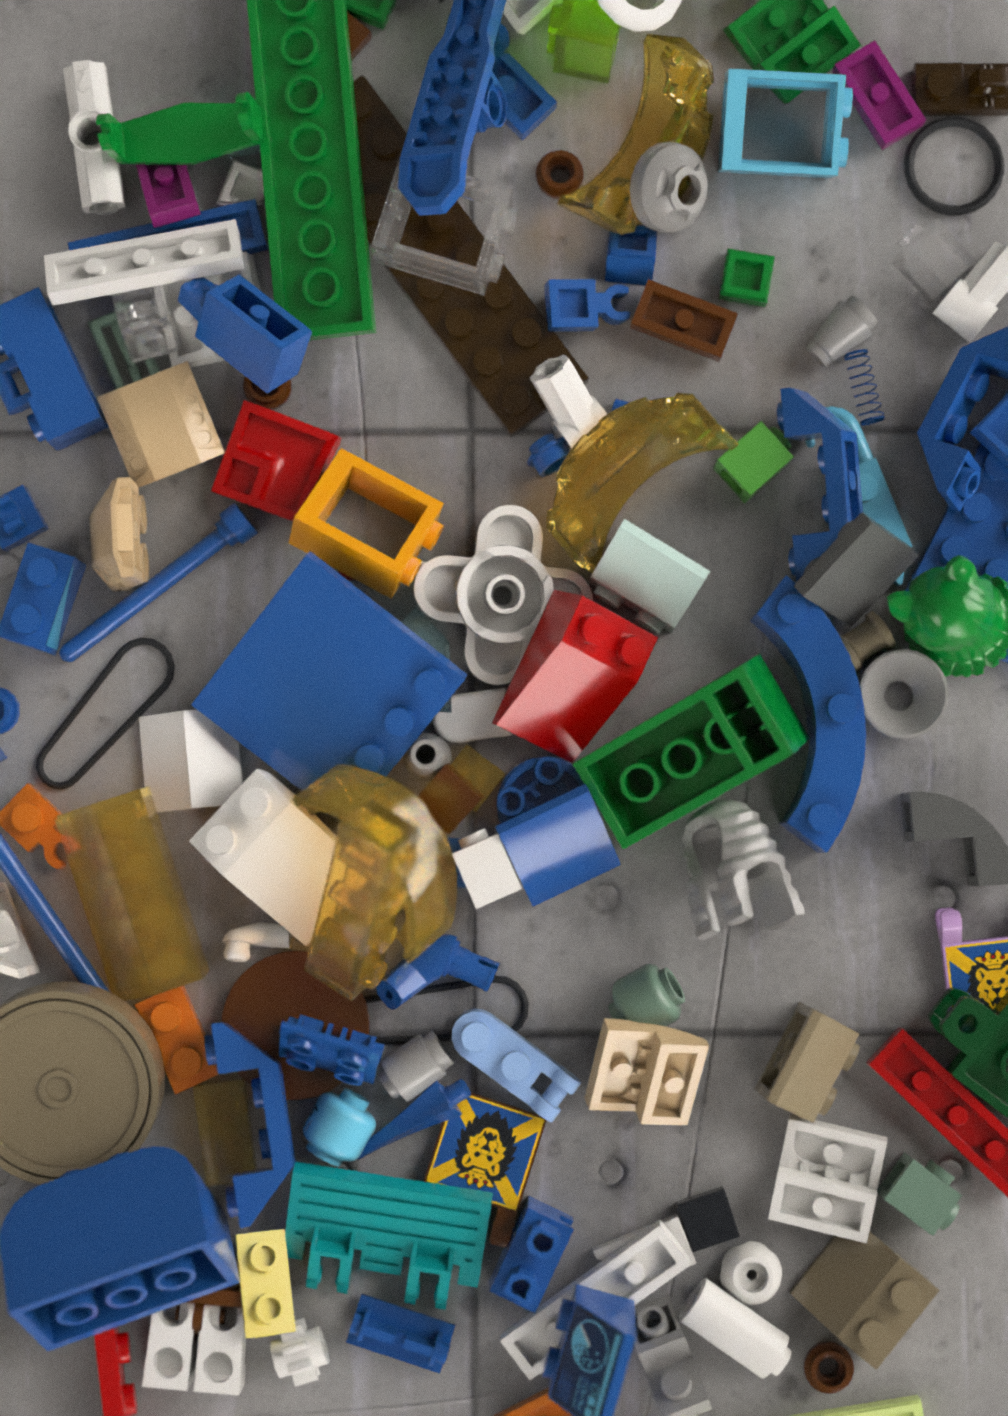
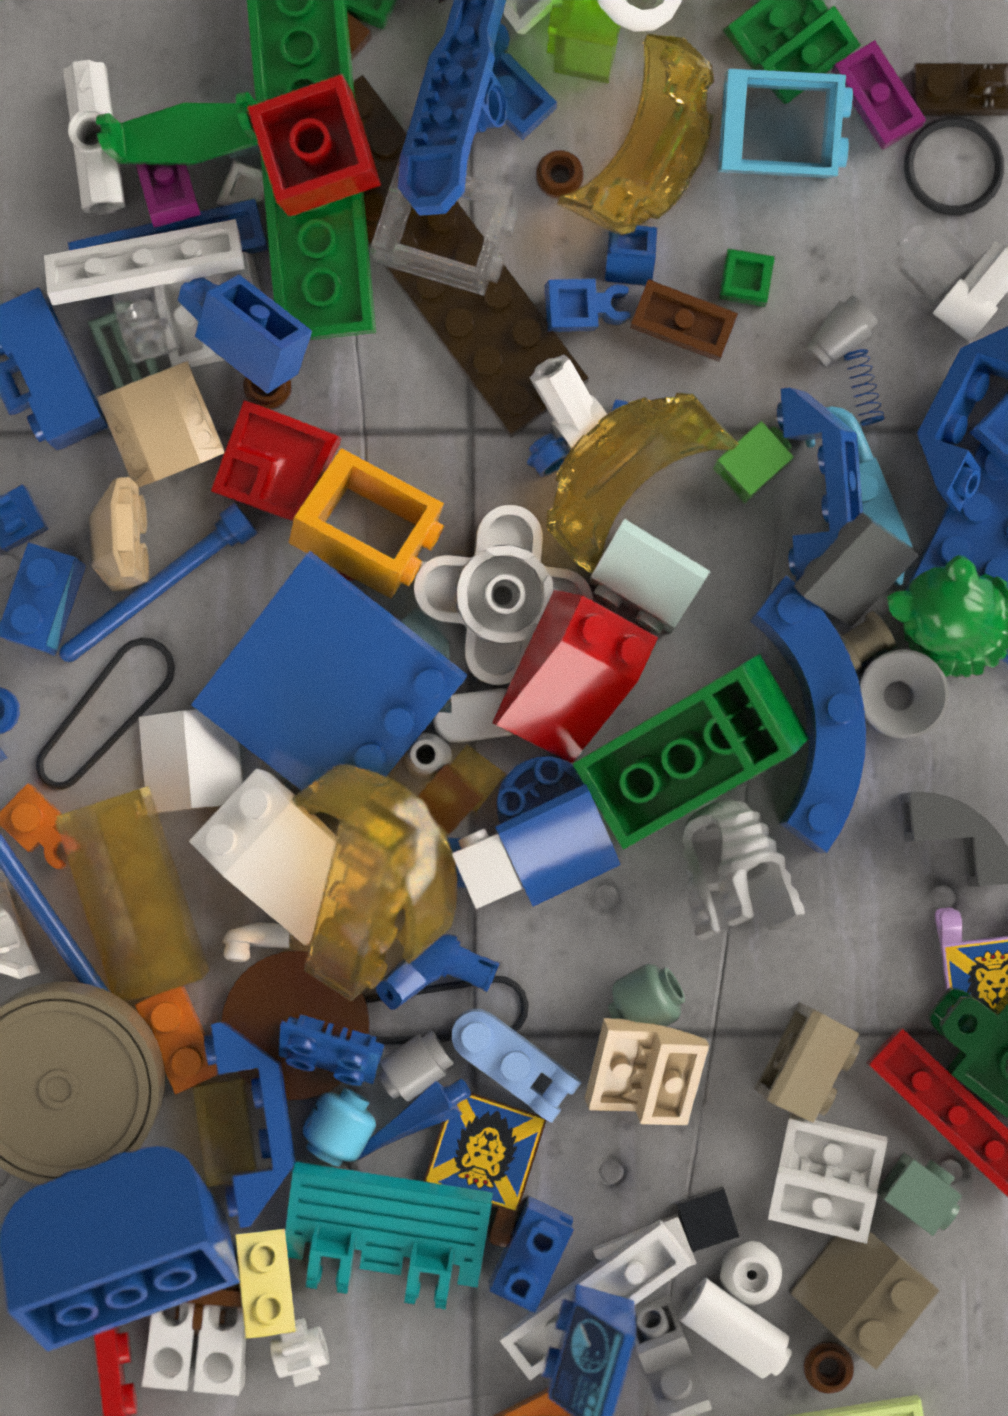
blue hinge [346,1293,456,1374] -> none
light grey piece [630,142,708,233] -> none
none -> red brick [247,74,381,217]

